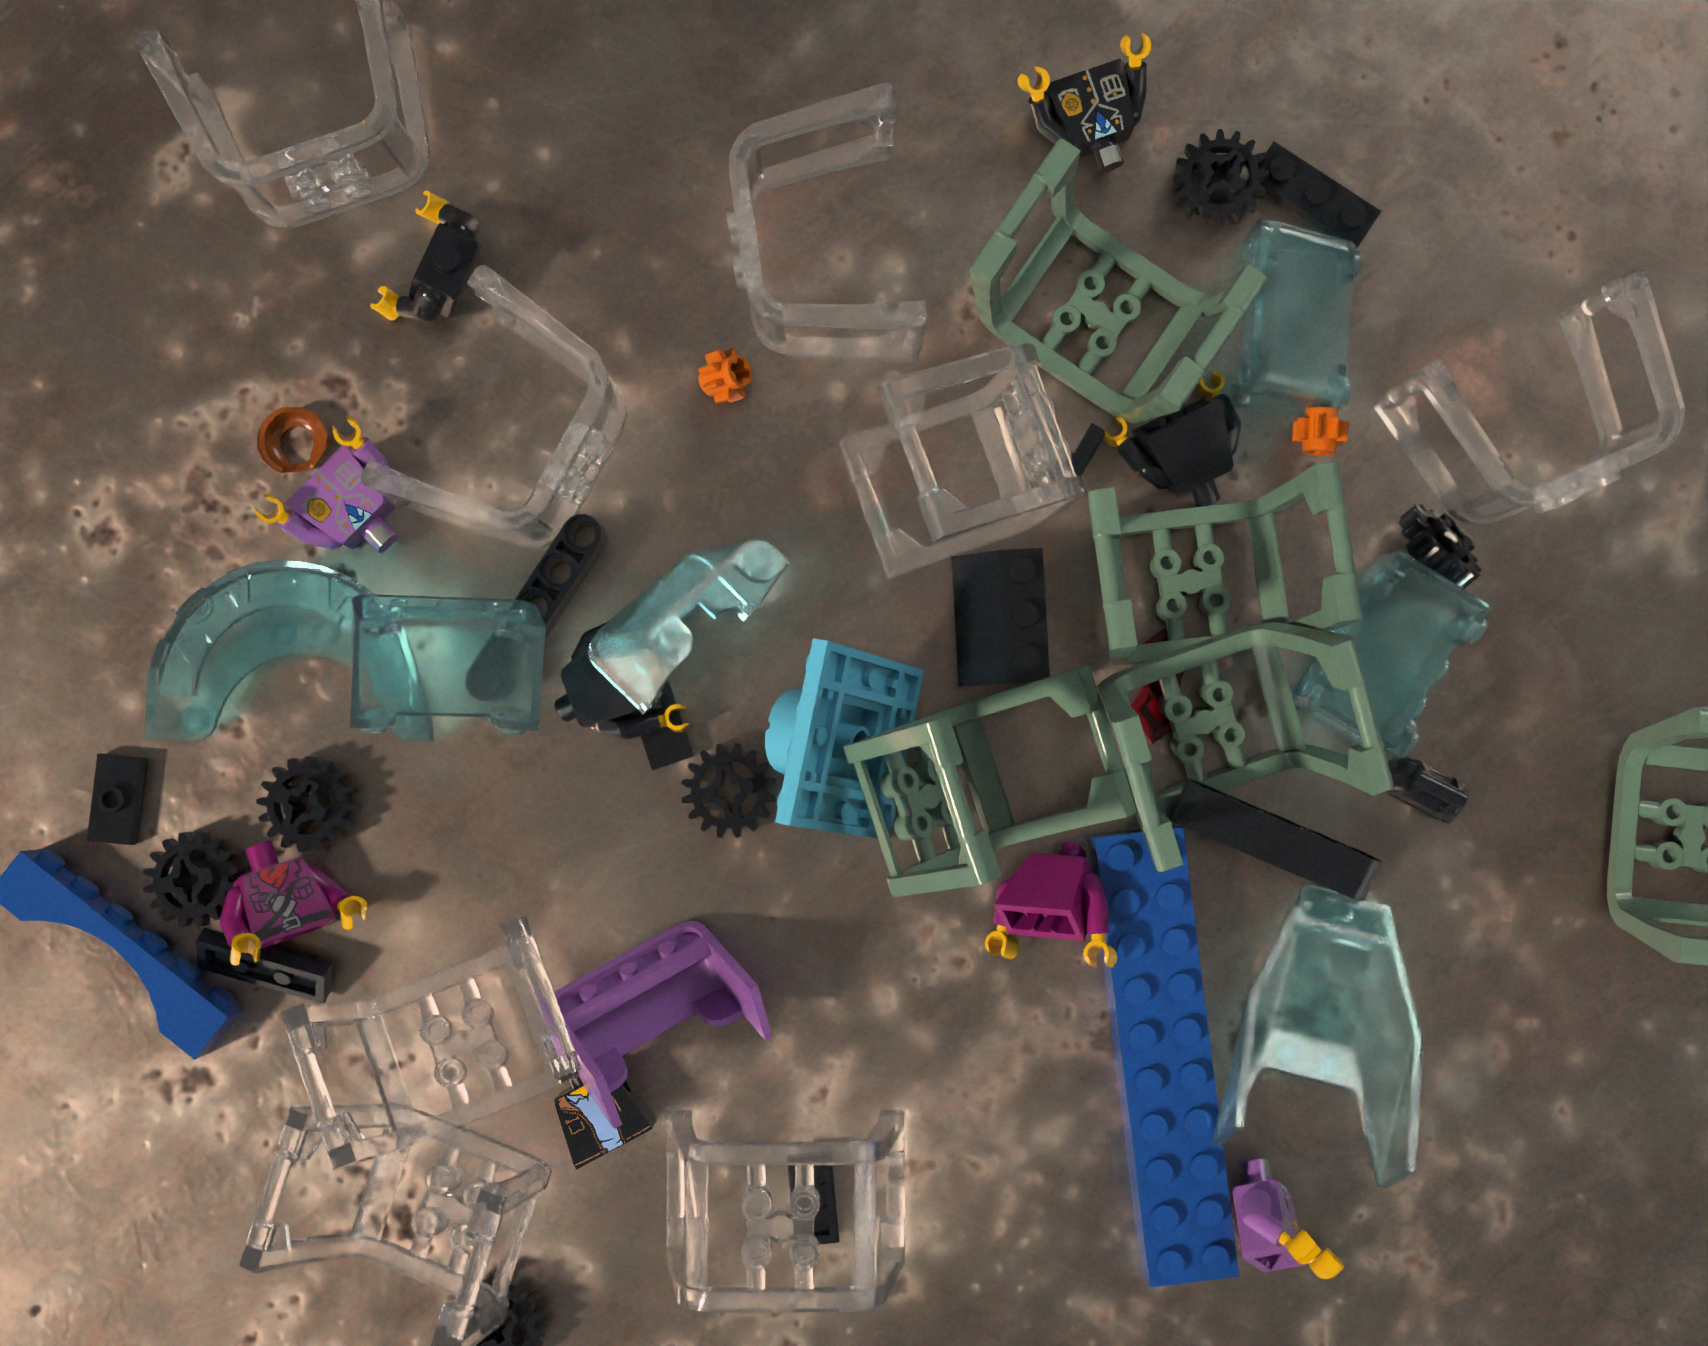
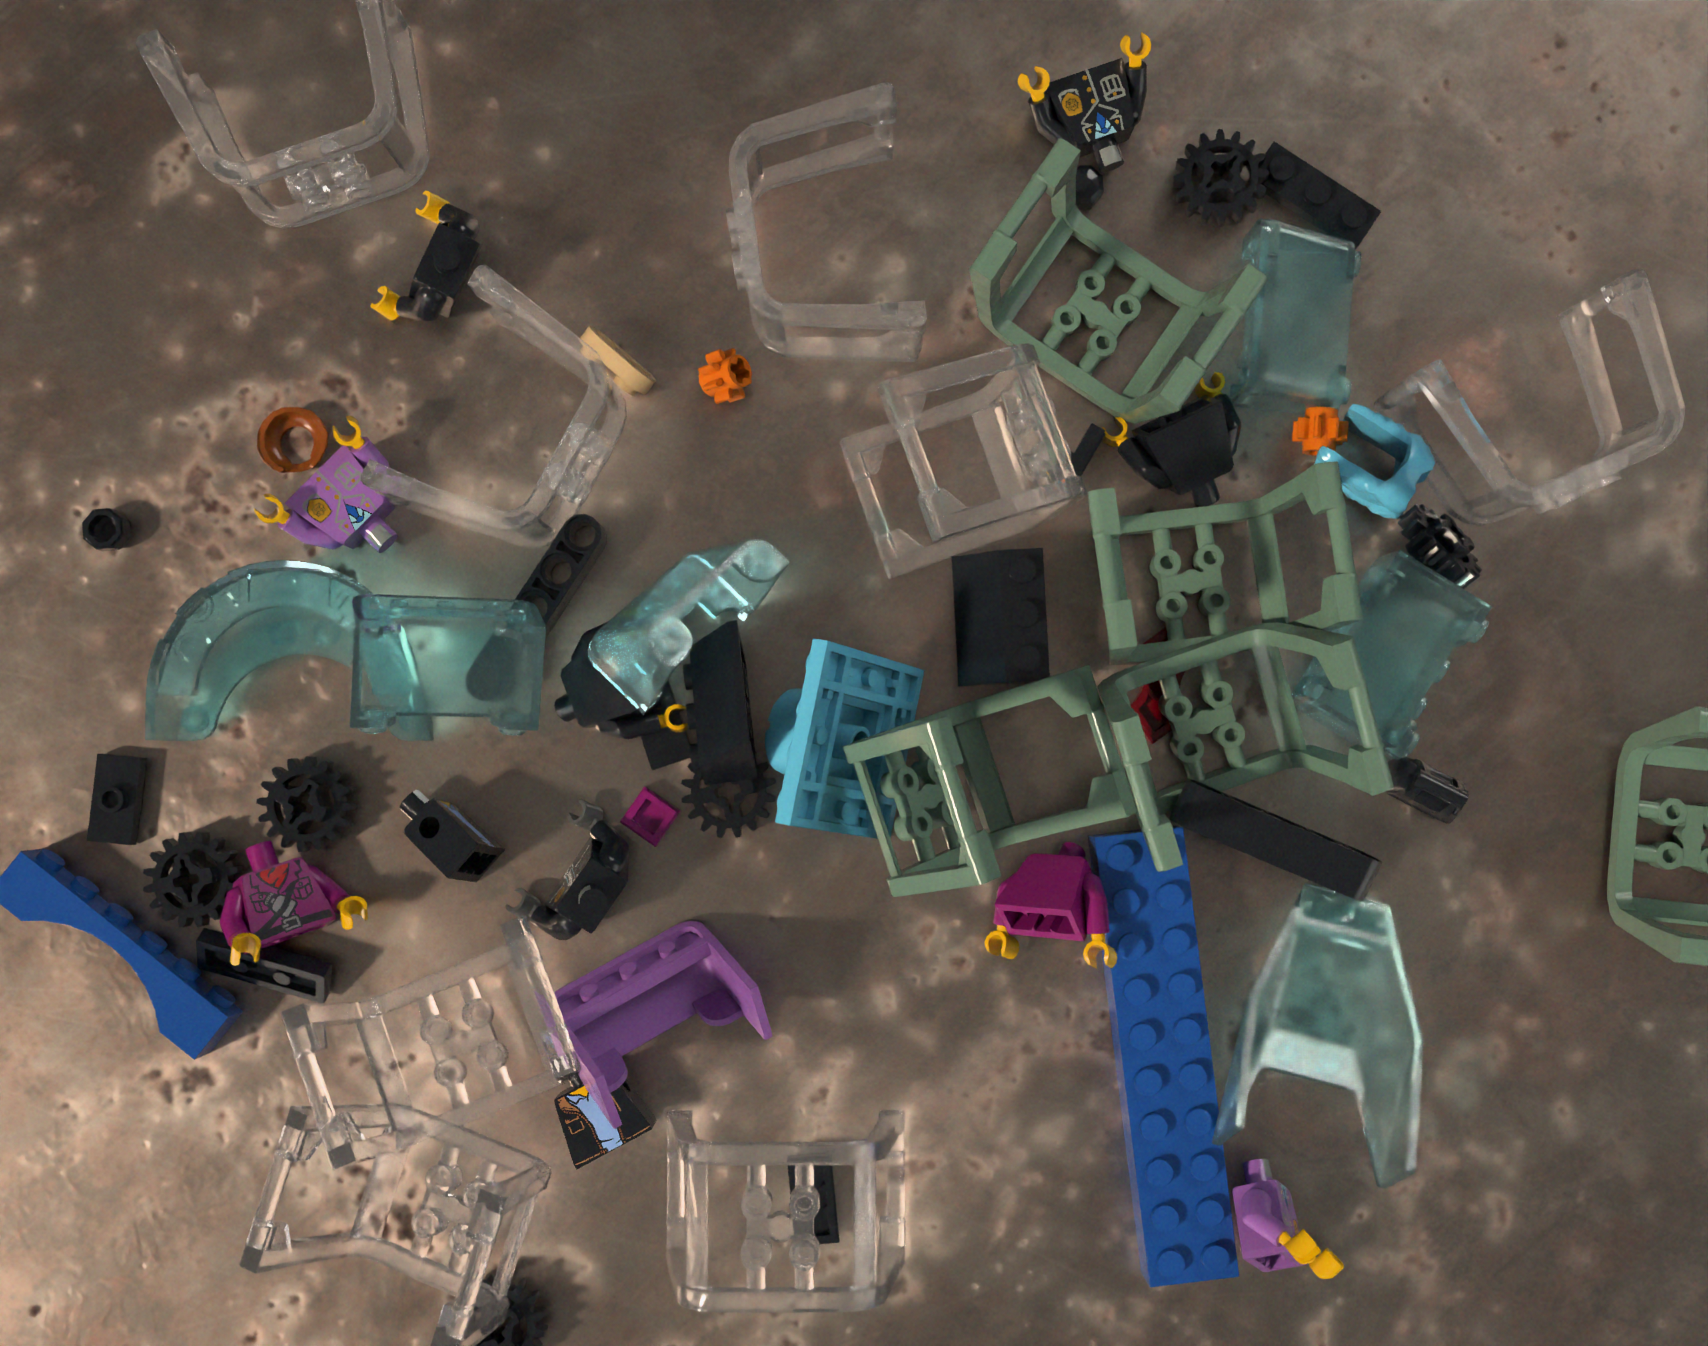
none -> black tile [82,508,131,552]
none -> black torso [400,790,505,882]
none -> black torso [505,799,630,940]
none -> tan plate [579,325,656,396]
none -> magenta tile [620,786,681,847]
none -> black slope [683,620,758,785]
none -> black tile [1076,165,1104,210]
none -> medium azure piece [1314,404,1435,519]

